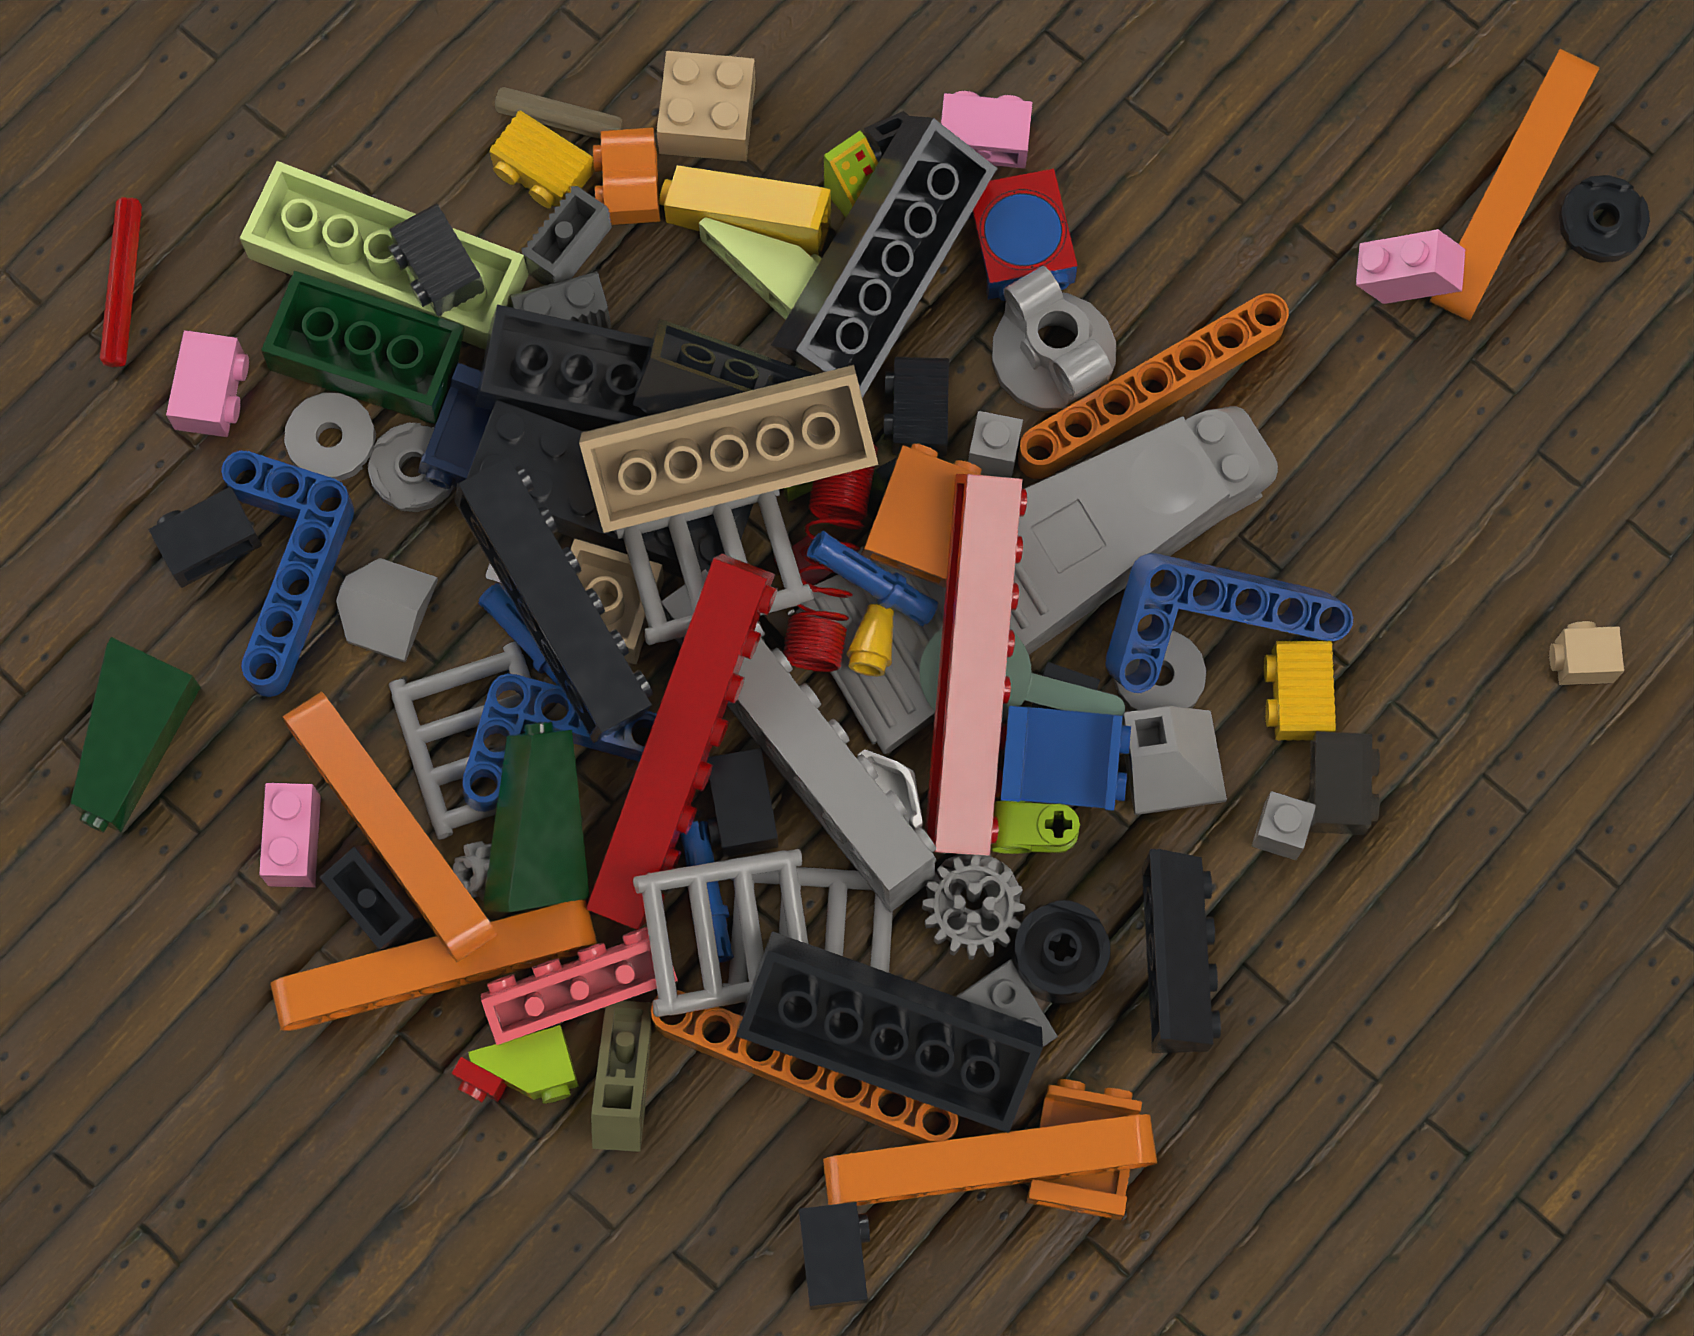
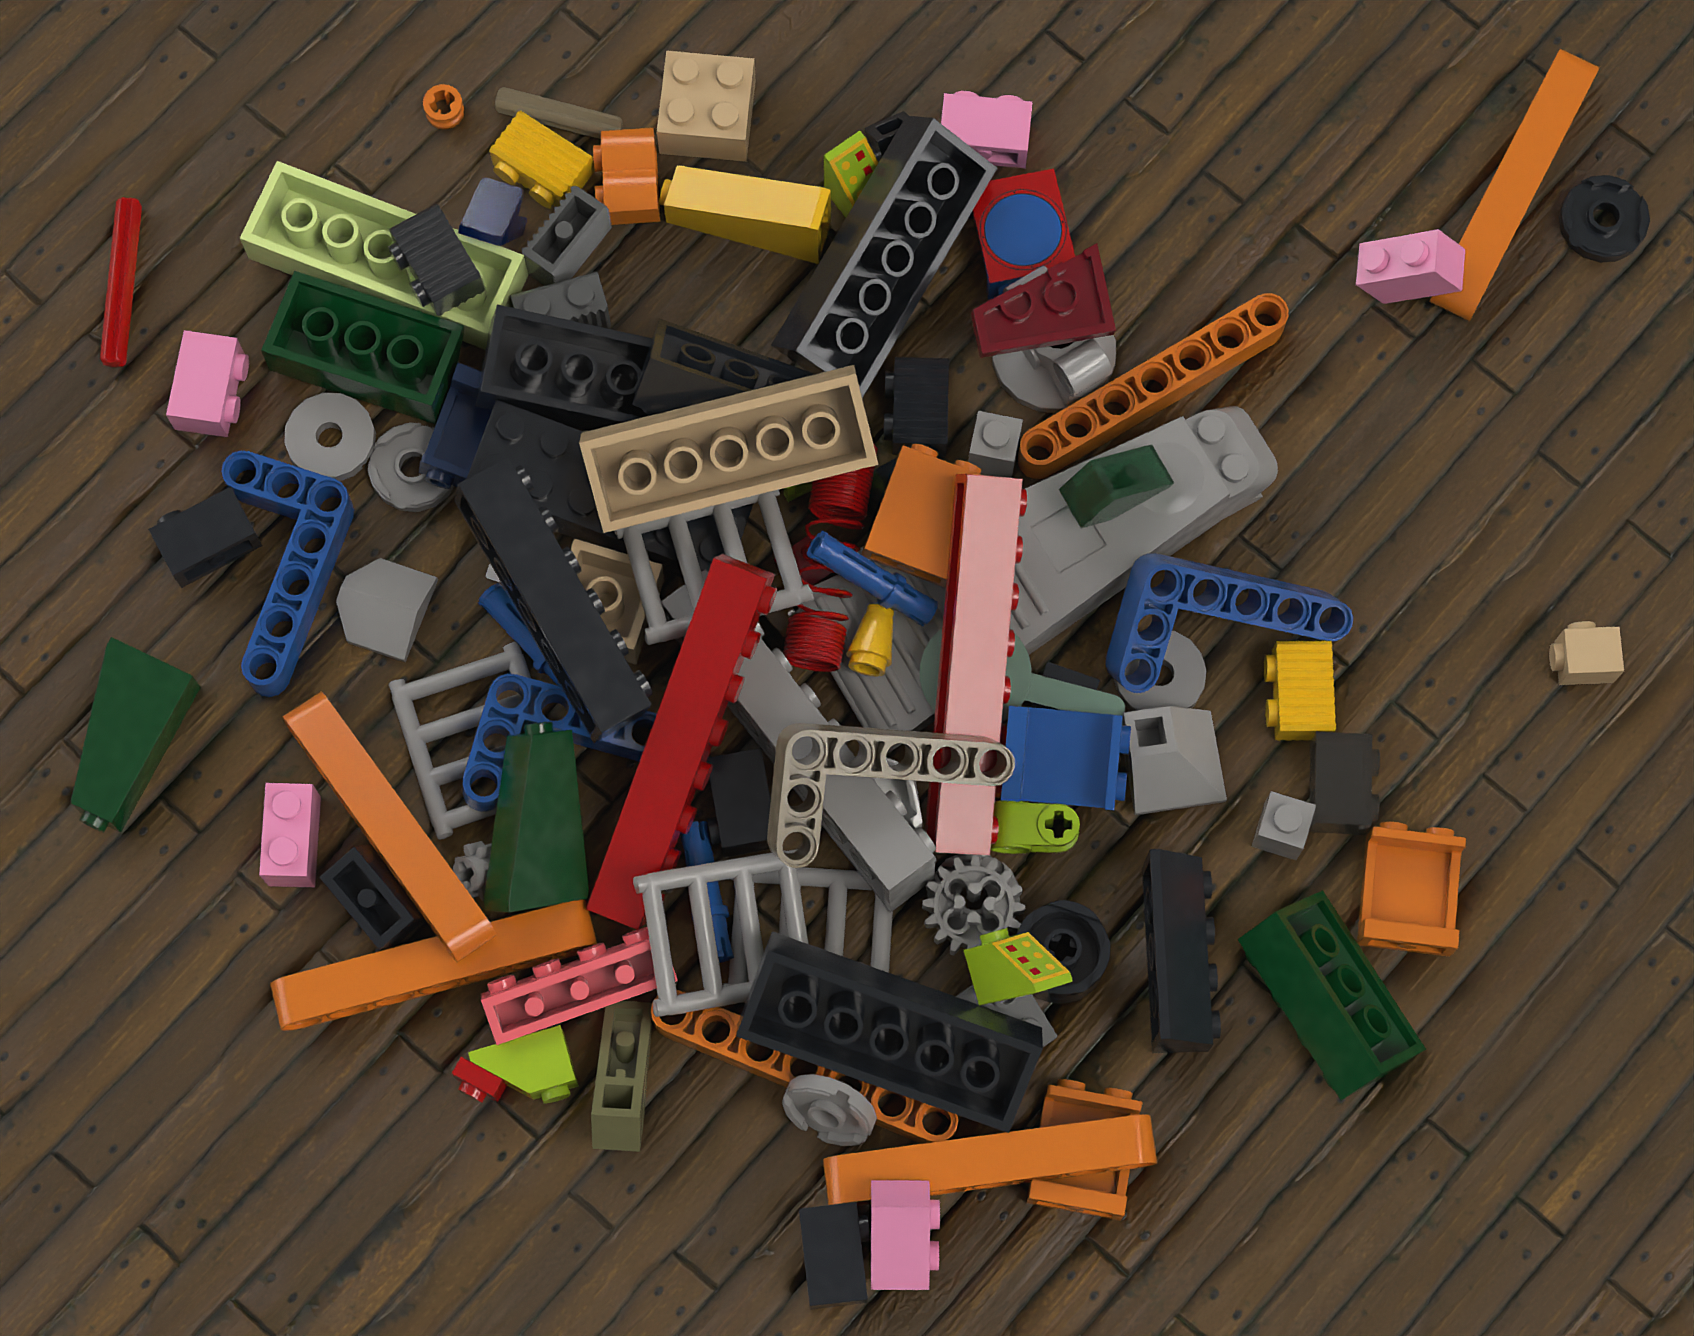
yellowish green slope [699,217,822,320] -> none
none -> orange bush [423,84,464,130]
none -> clear blue slope [458,177,527,246]
none -> dark tan beam [767,723,1015,868]
none -> light grey tile [782,1074,877,1146]
none -> bright pink brick [871,1180,940,1290]
none -> lime slope [964,928,1073,1005]
none -> dark red wing [971,243,1116,358]
none -> clear green slope [1059,444,1174,528]
none -> dark green slope [1237,890,1426,1100]
none -> orange panel [1357,822,1466,957]

